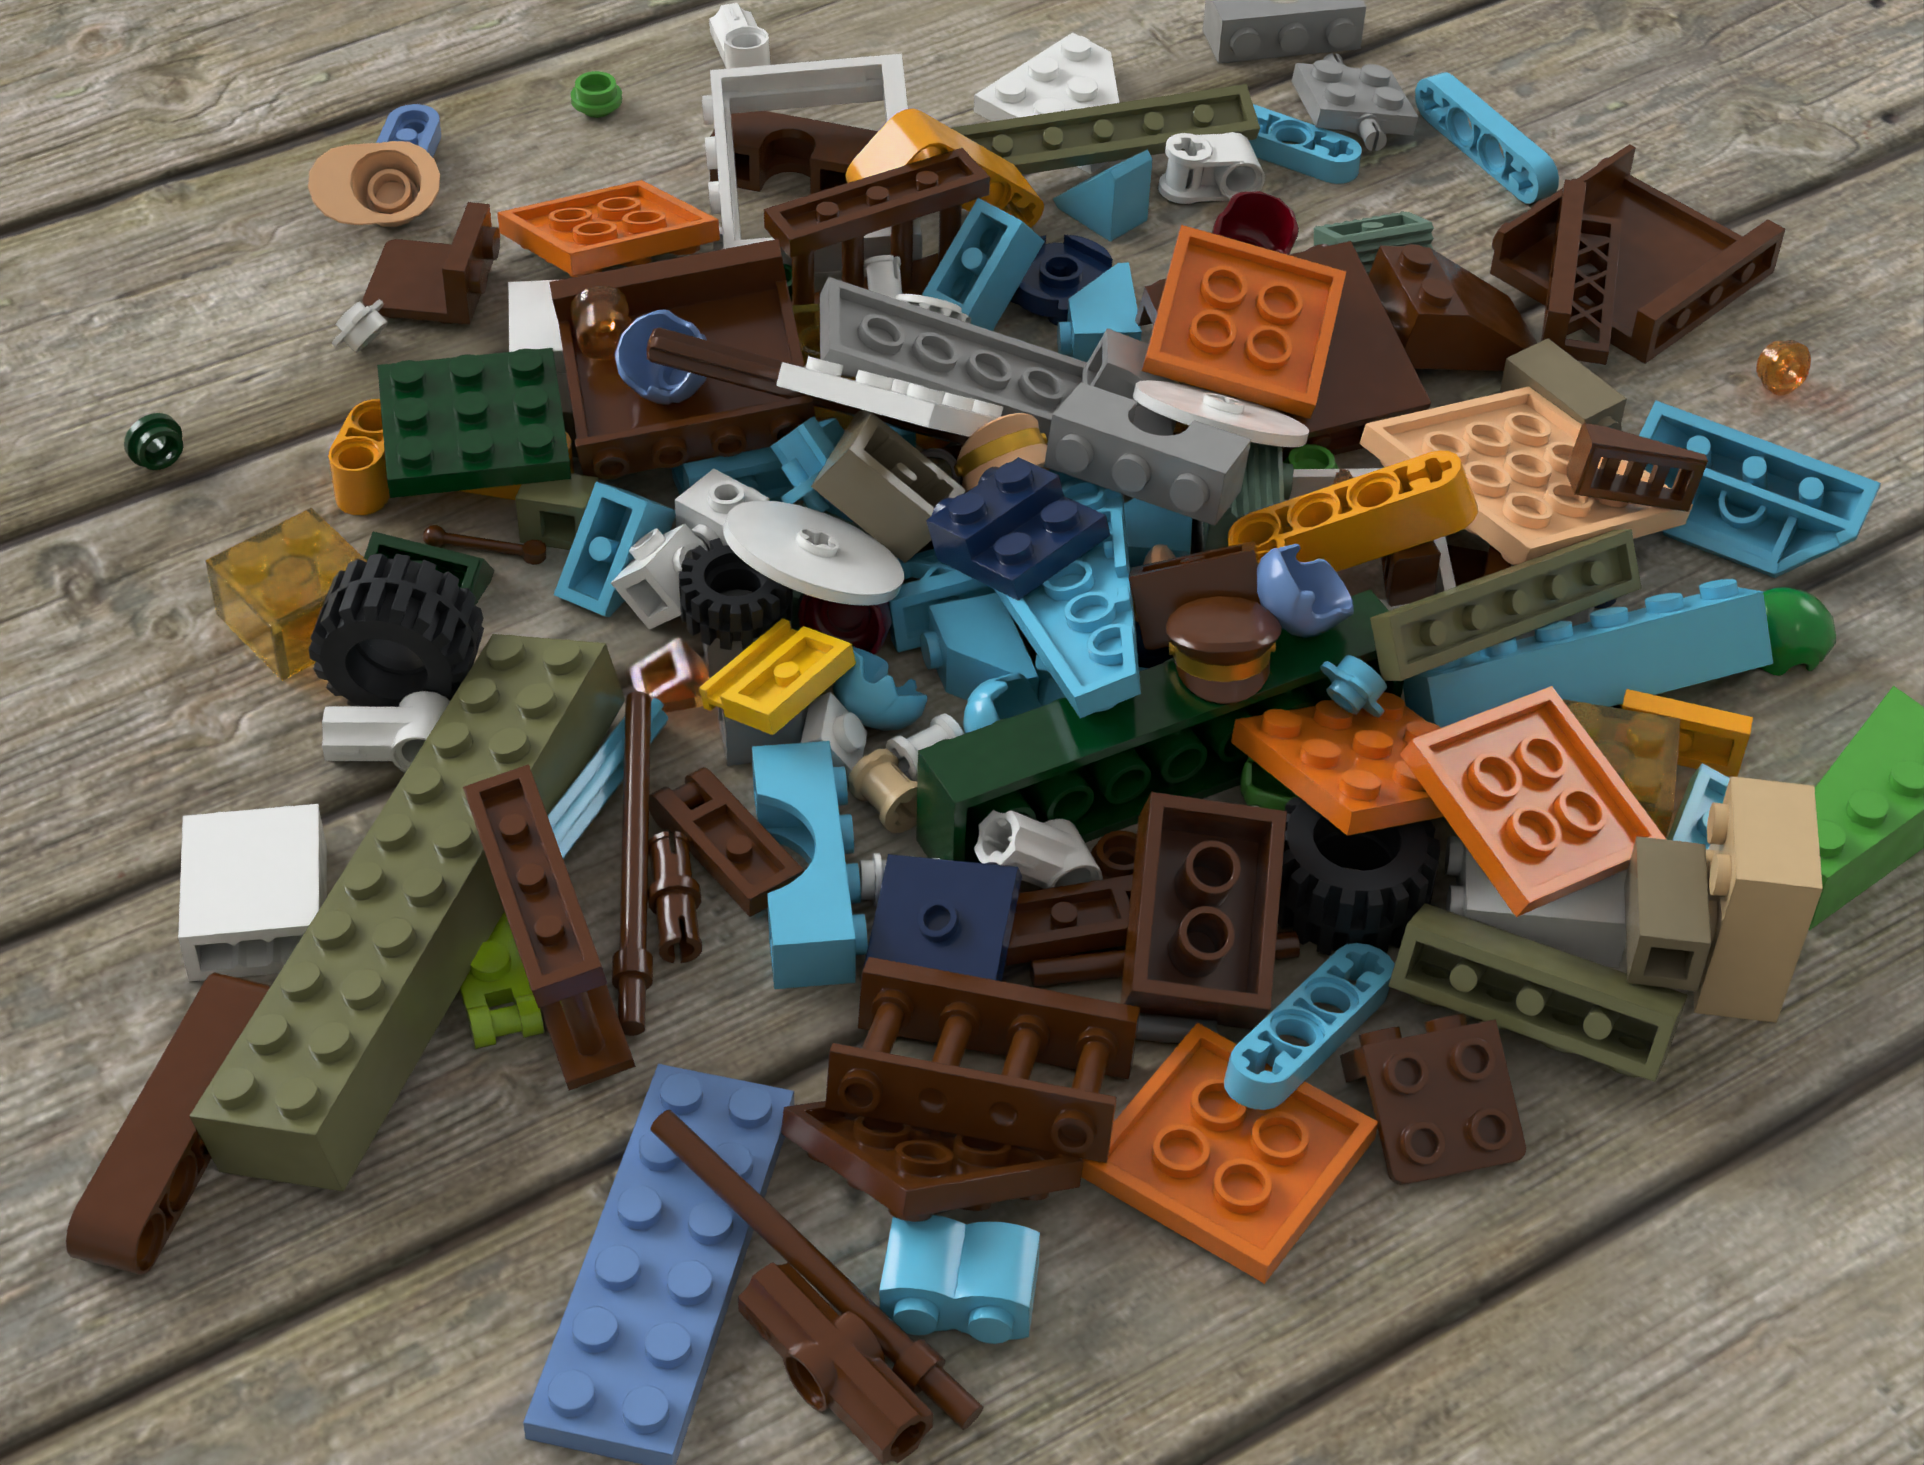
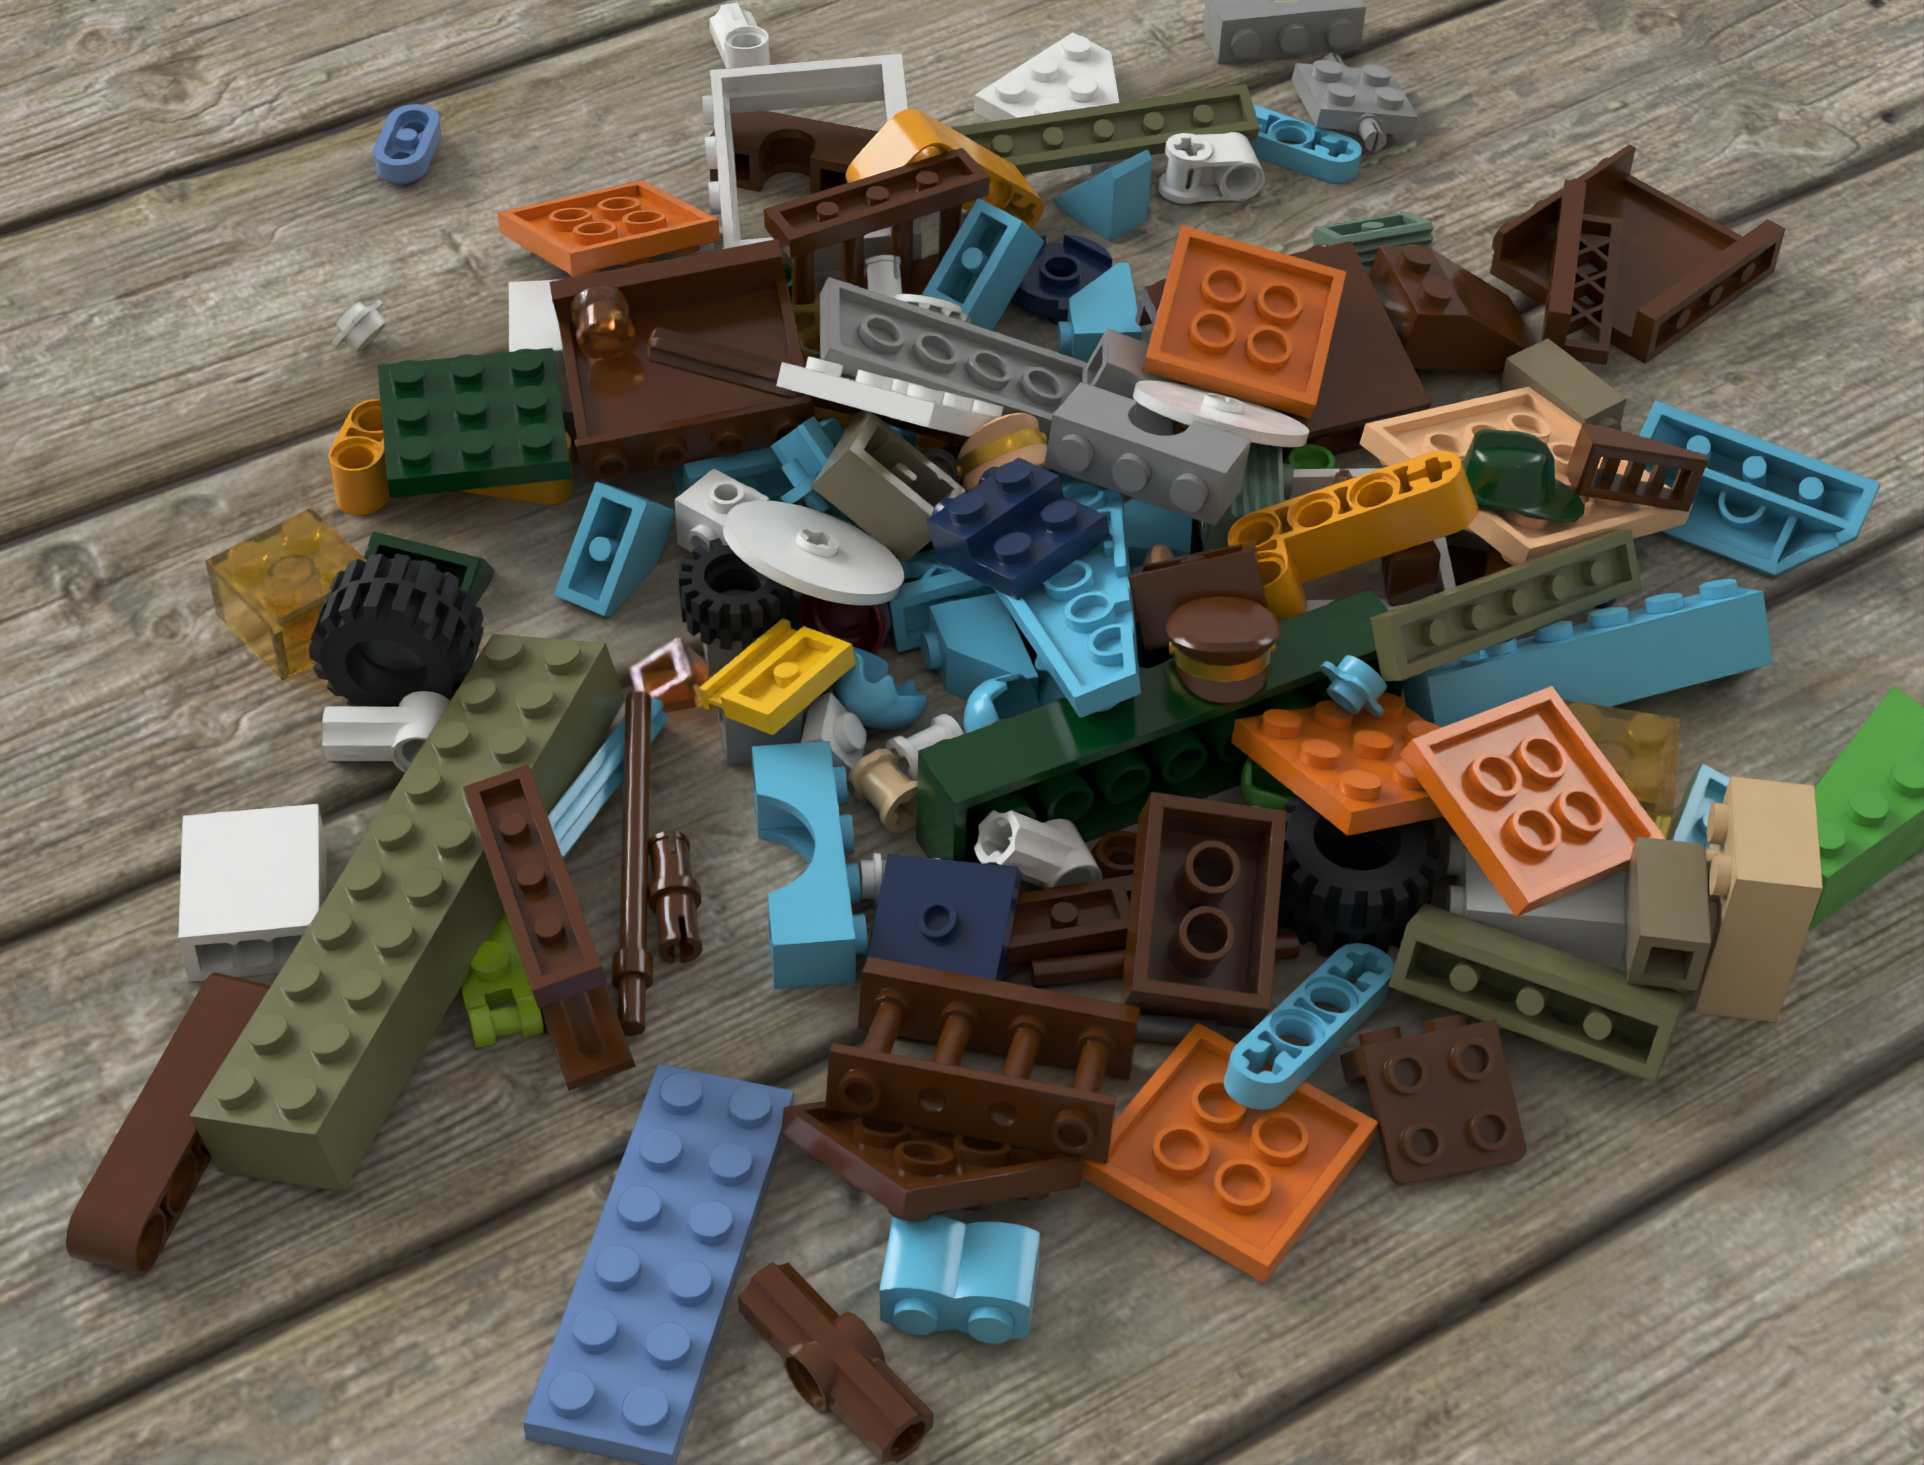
dark green plate [124,413,183,470] -> none
light nougat piece [308,141,440,227] -> none
reddish brown bracket [362,202,500,325] -> none
reddish brown hinge [423,525,546,565] -> none
olive brick [515,473,599,550] -> none
bright green plate [571,71,622,118] -> none
white brick [611,523,708,630] -> none
medium blue hair [614,310,707,406] -> none
reddish brown plate [649,767,804,917] -> none
reddish brown bar [650,1109,984,1430] -> none
dark red hair [1212,191,1299,255] -> none
medium blue hair [1257,544,1354,638] -> none
medium azure beam [1415,72,1559,204] -> none
light orange panel [1611,689,1753,777] -> none
clear orange plate [1756,340,1811,395] -> none
green hair [1759,587,1836,676] -> none
none -> dark green piece [1461,429,1585,523]

